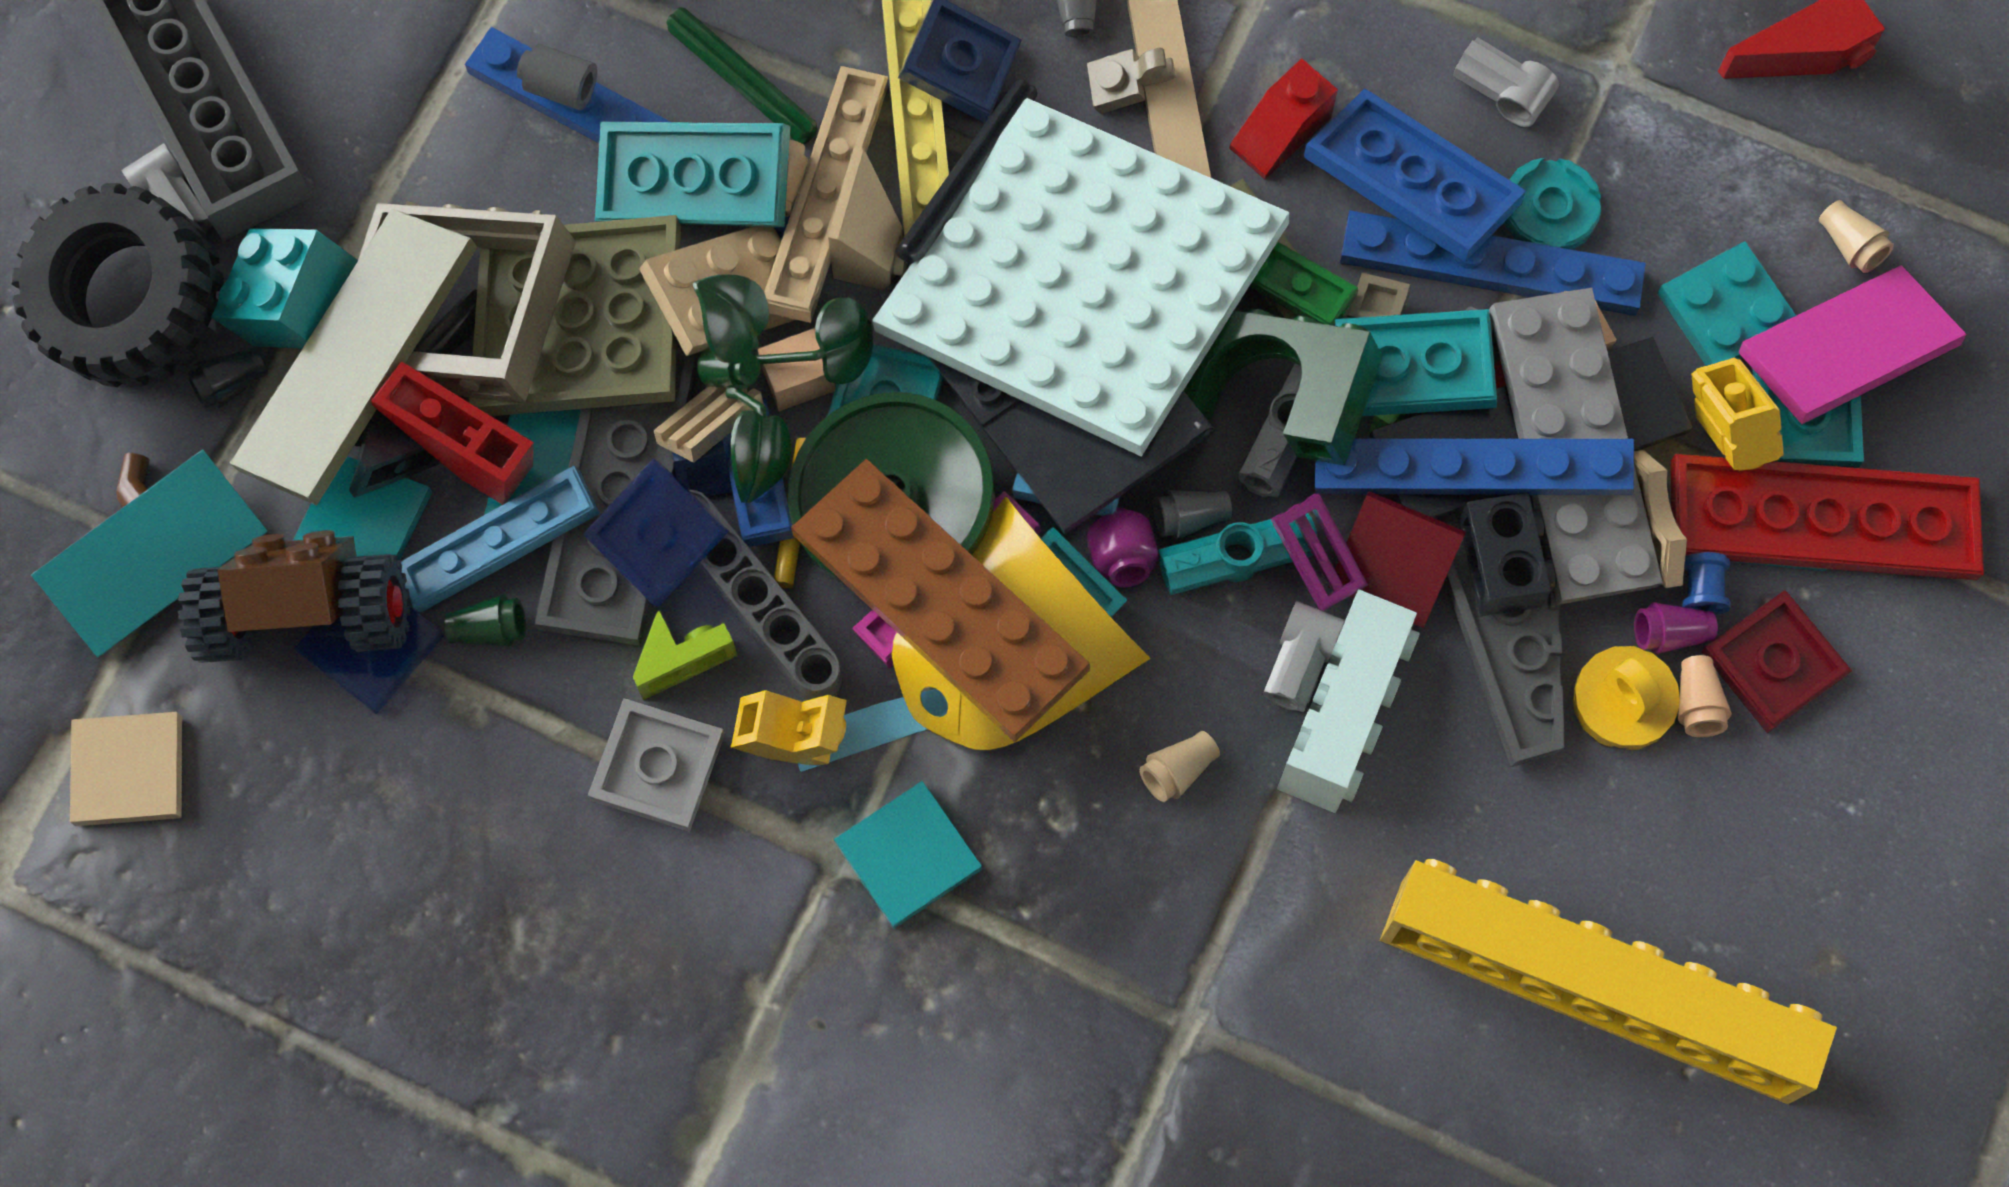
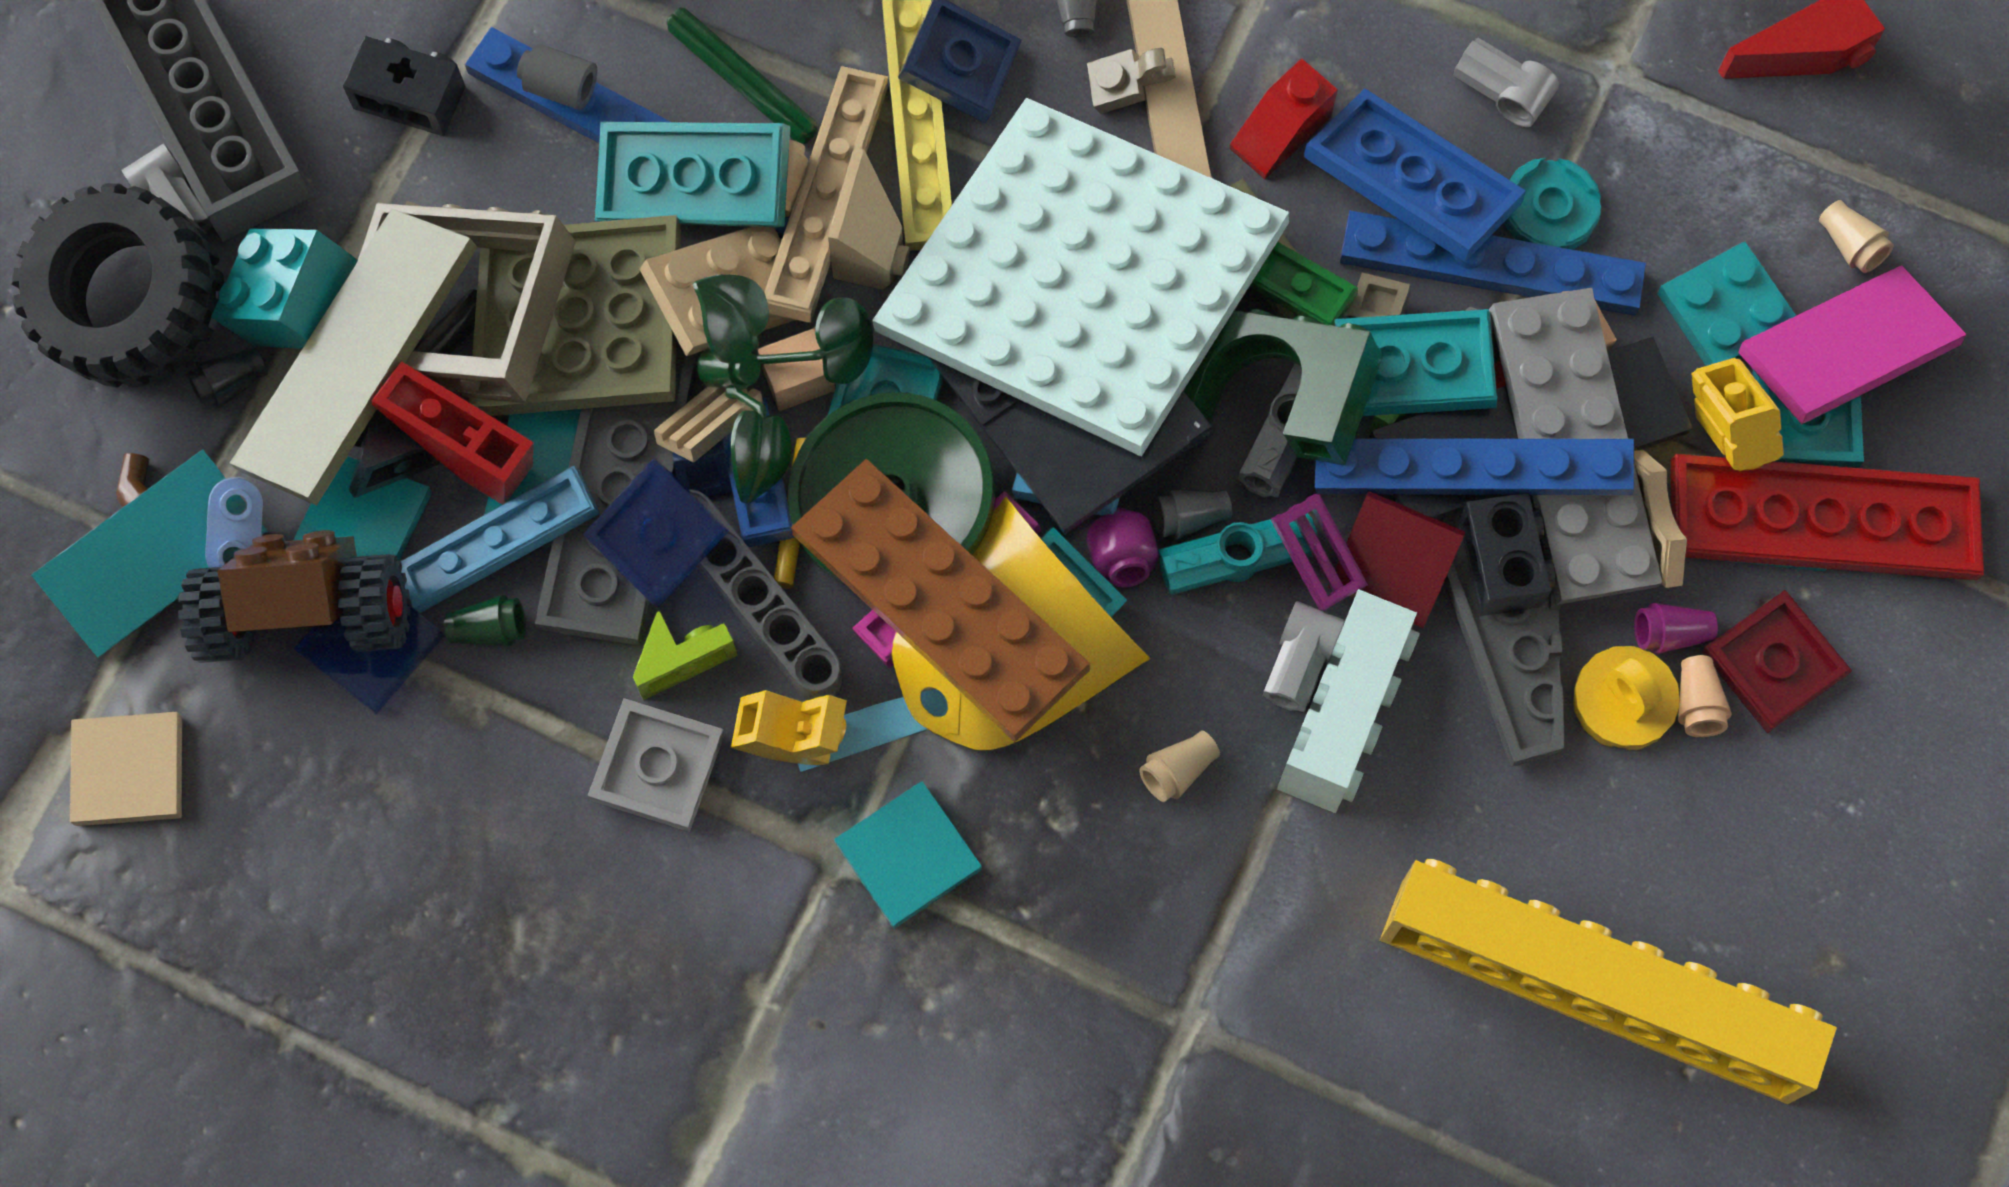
black axle [896,79,1038,265] -> none
blue bush [1682,552,1731,615] -> none
none -> light blue plate [205,477,263,568]
none -> black brick [343,36,466,137]

